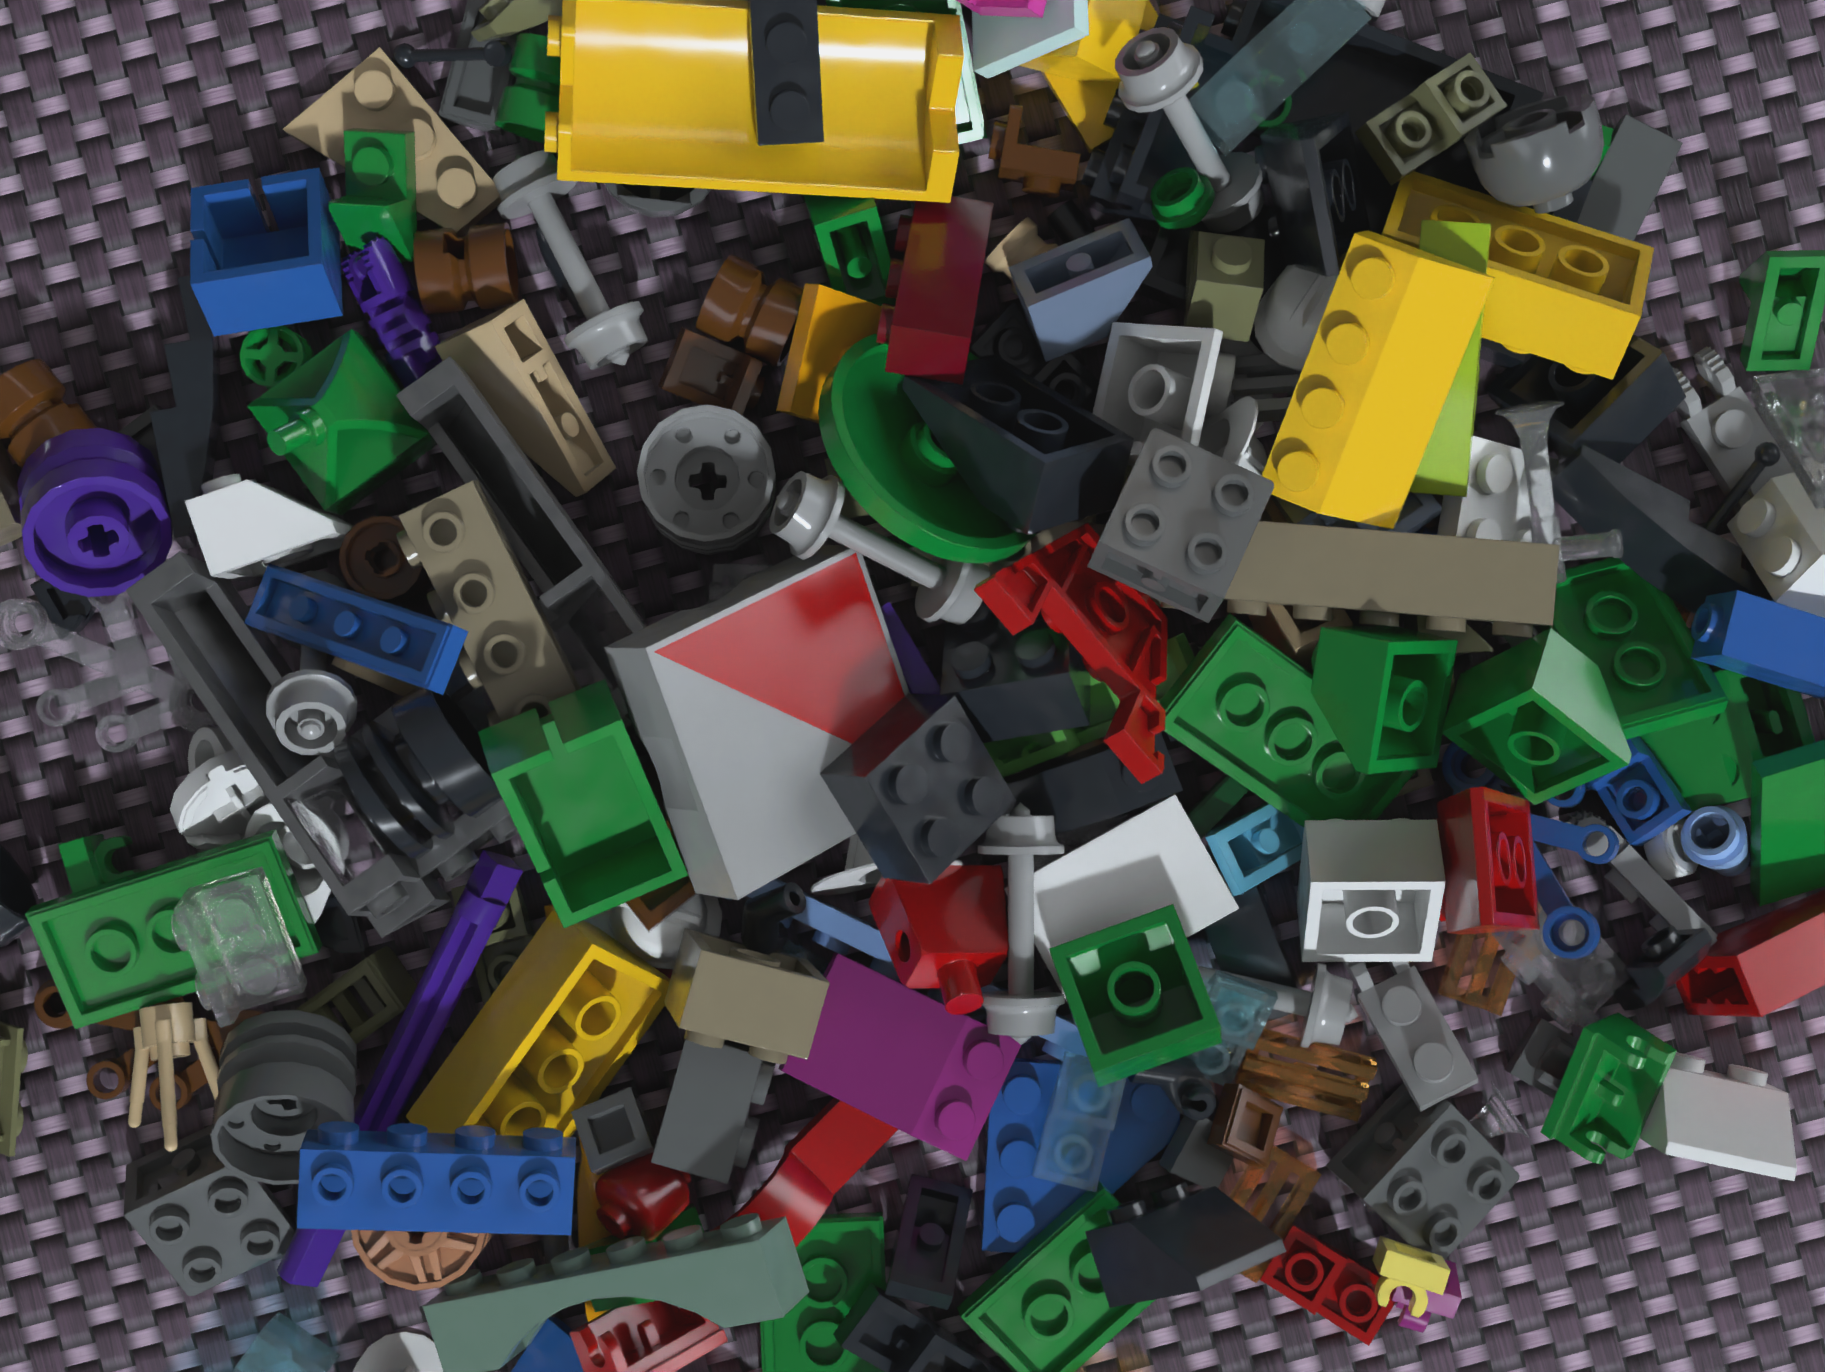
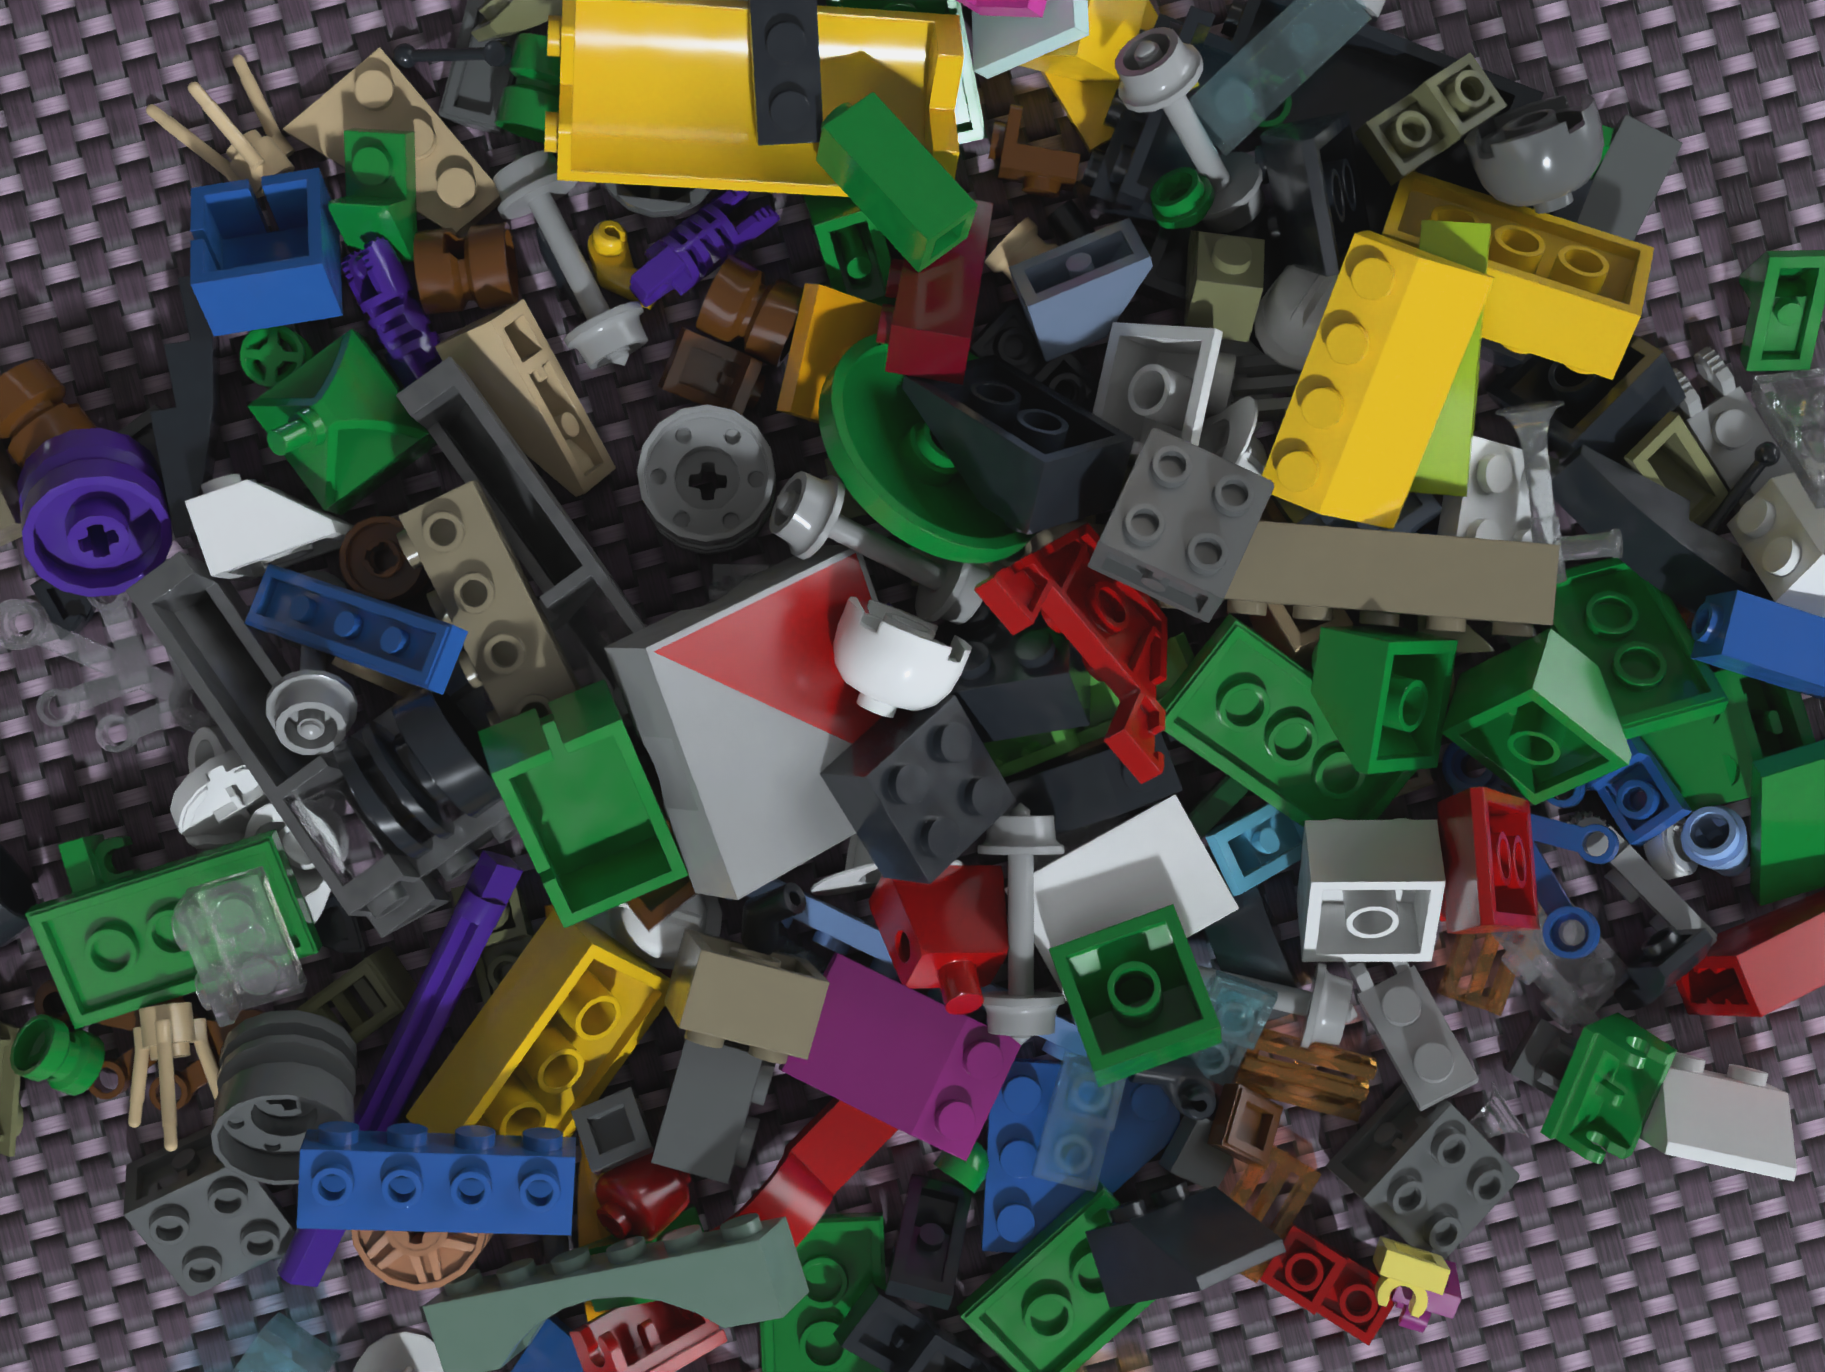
none -> green wheel [10,1014,105,1096]
none -> tan plant [146,54,295,198]
none -> yellow arm [587,220,656,310]
none -> dark purple hinge [629,190,780,307]
none -> green brick [816,92,978,273]
none -> white cylinder [833,597,972,718]
none -> green hinge [933,1142,989,1193]
none -> olive slope [1620,410,1729,526]

